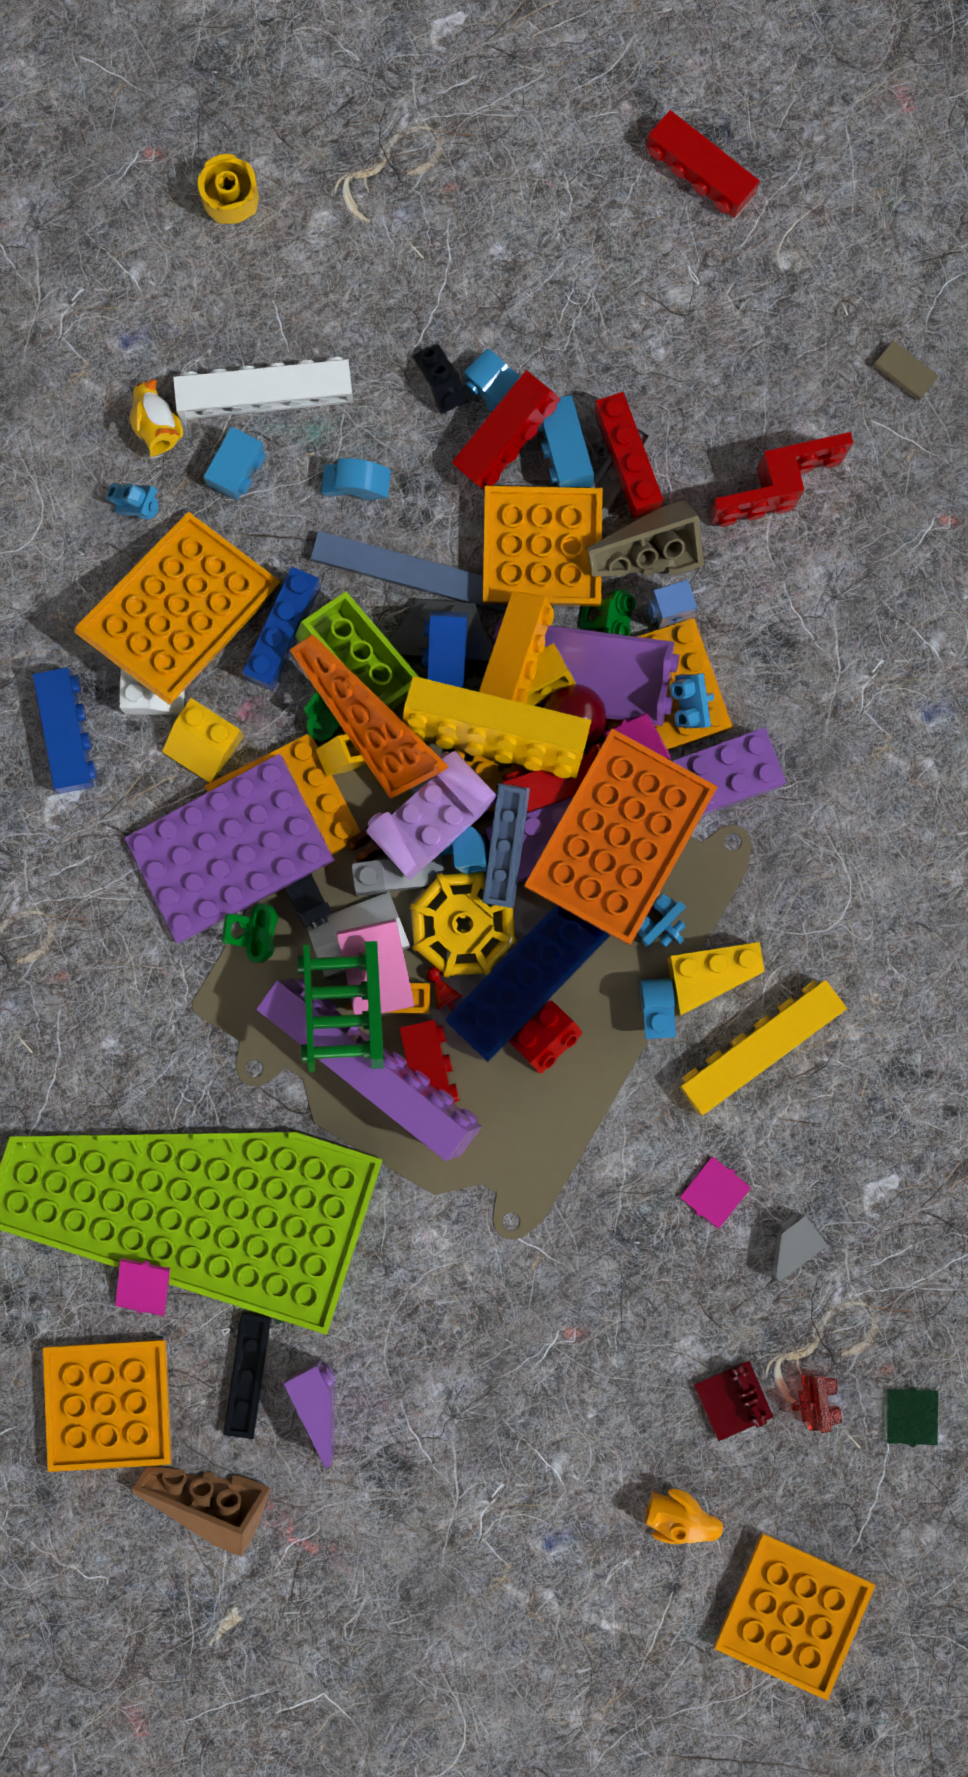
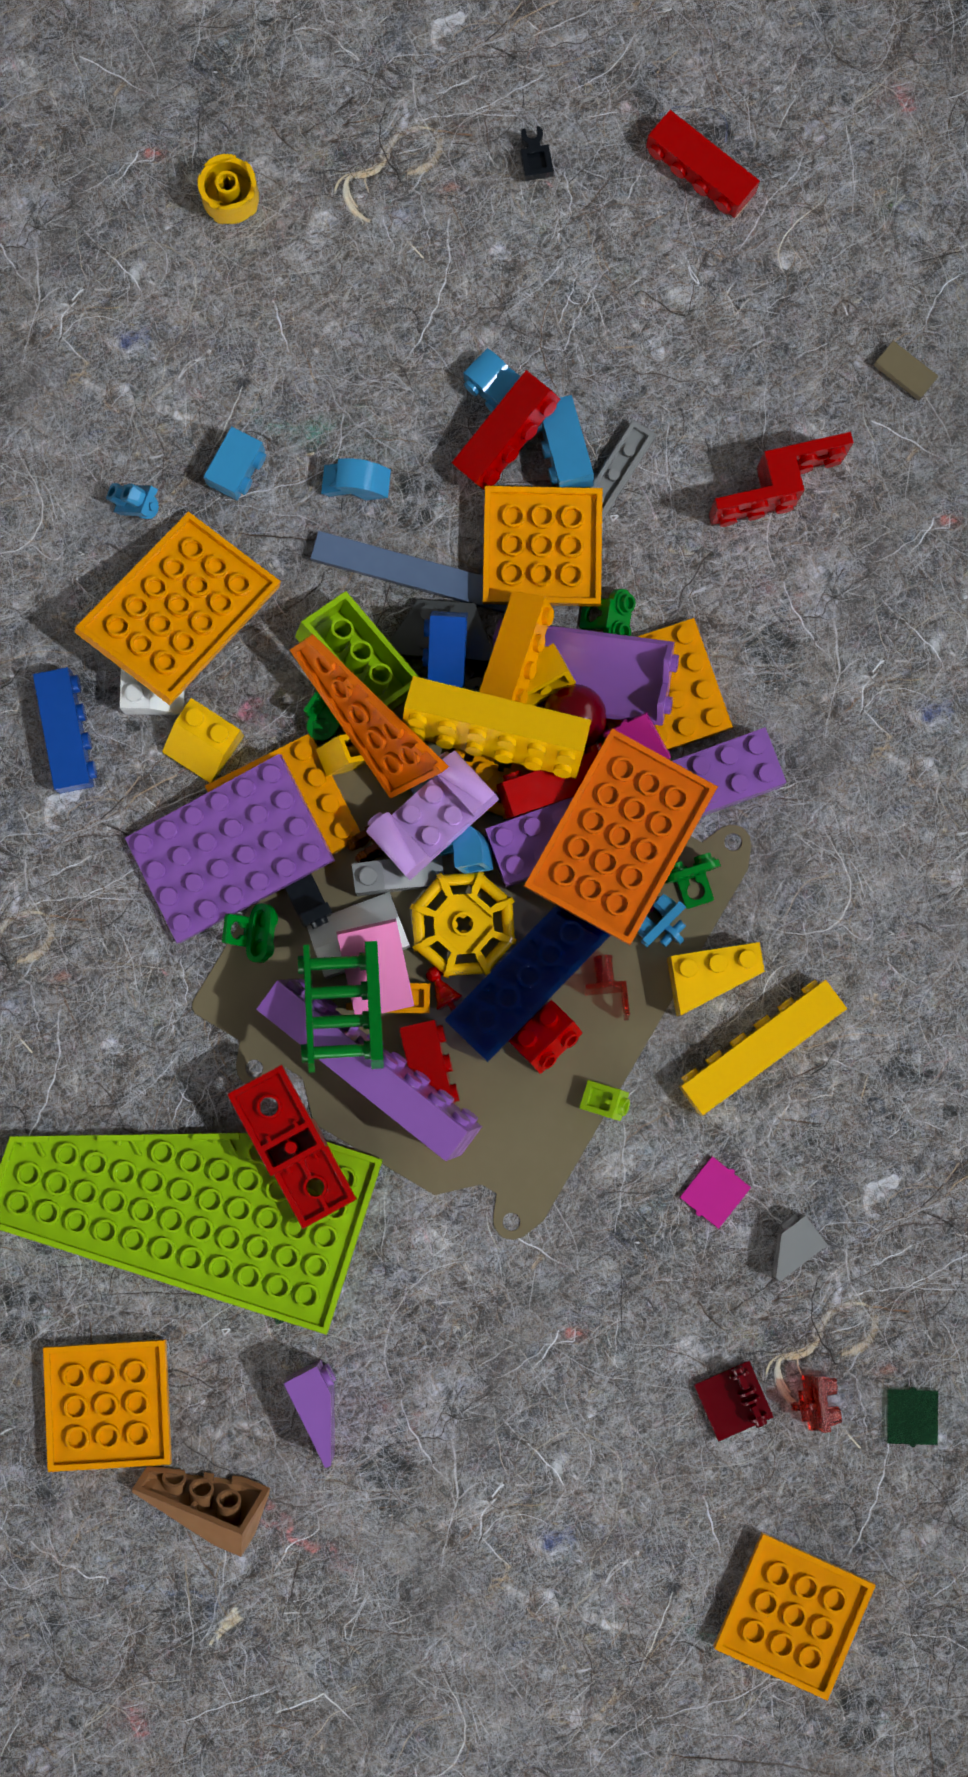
dark pink piece [115,1258,170,1316] -> none
yellow animal [129,379,183,457] -> none
white brick [173,357,354,420] -> none
black tile [223,1312,272,1439] -> none
blue brick [243,566,321,692] -> none
black bracket [413,344,467,414] -> none
sand blue tile [482,783,530,908] -> none
dark tan wedge [587,500,704,577] -> none
red brick [594,391,664,519] -> none
dark azure brick [639,978,676,1039] -> none
light orange animal [644,1489,724,1544] -> none
medium blue brick [646,580,697,630] -> none
dark azure hips [670,673,714,728] -> none
none -> red bracket [227,1065,357,1229]
none -> black plate [520,126,554,181]
none -> lime bracket [579,1080,630,1121]
none -> clear red bracket [585,955,630,1021]
none -> green bracket [665,852,721,909]

